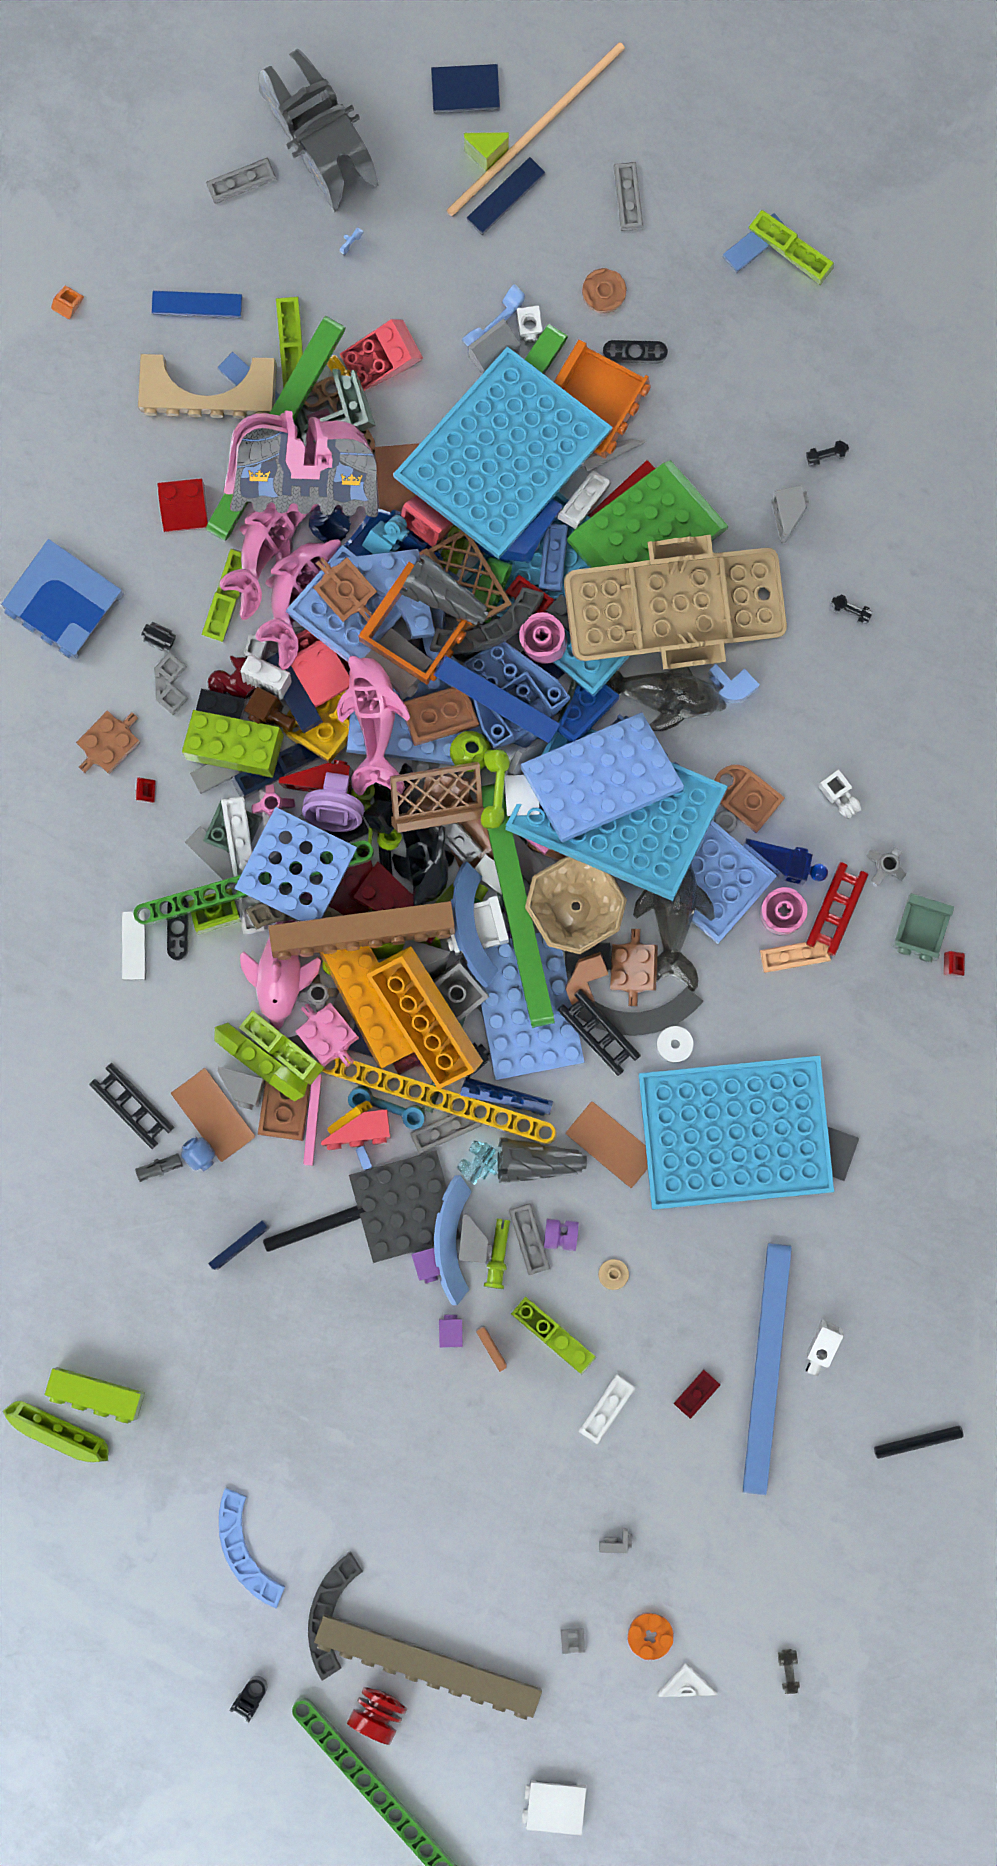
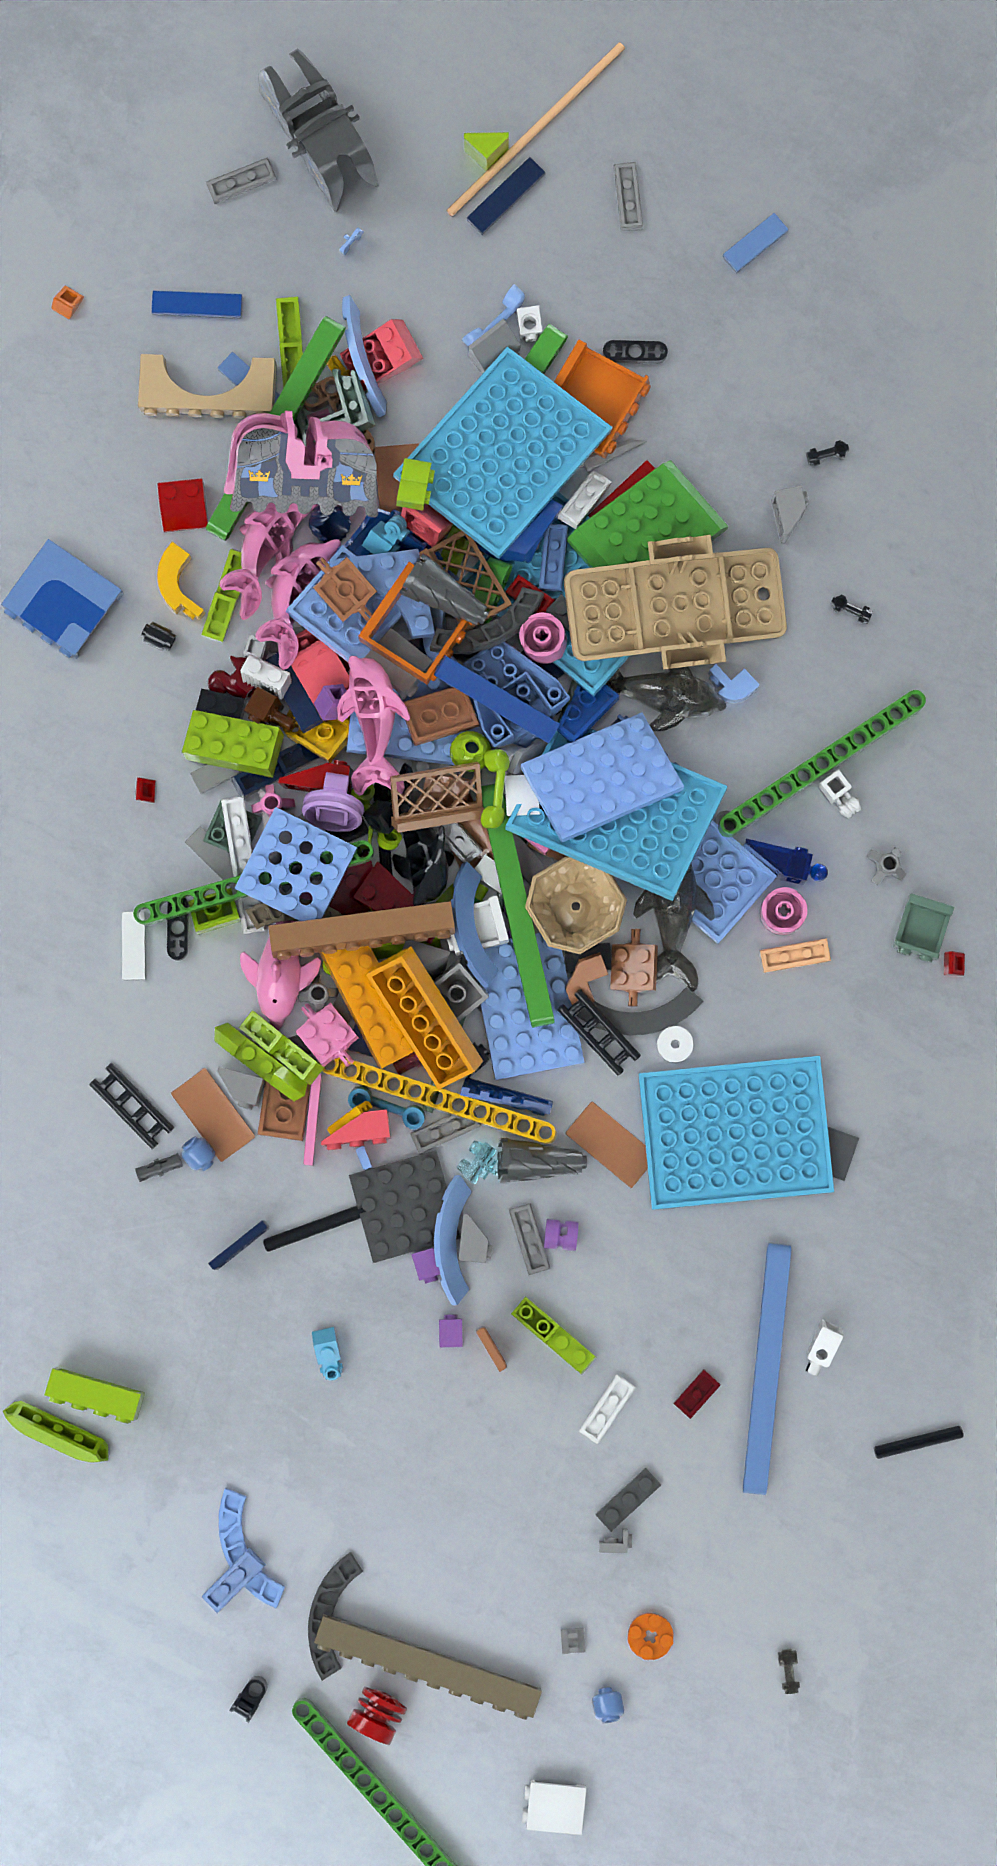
nougat plate [76,711,140,774] -> none
light grey tile [154,651,188,715] -> none
dark blue tile [431,64,500,113] -> none
lime pin [484,1219,511,1289] -> none
nougat tile [582,268,627,314] -> none
tan piece [598,1259,629,1290] -> none
white tile [657,1663,717,1697] -> none
nougat tile [714,765,785,833] -> none
lime slope [749,210,834,285] -> none
red bar [806,862,869,956] -> none
none -> yellow arch [157,542,205,620]
none -> medium blue tile [202,1548,266,1613]
none -> medium azure brick [312,1327,343,1380]
none -> medium lavender brick [314,684,346,721]
none -> light blue tile [342,295,387,417]
none -> lime brick [396,458,435,511]
none -> medium blue head [592,1687,624,1723]
none -> dark grey plate [595,1468,661,1532]
none -> bright green beam [718,690,926,837]

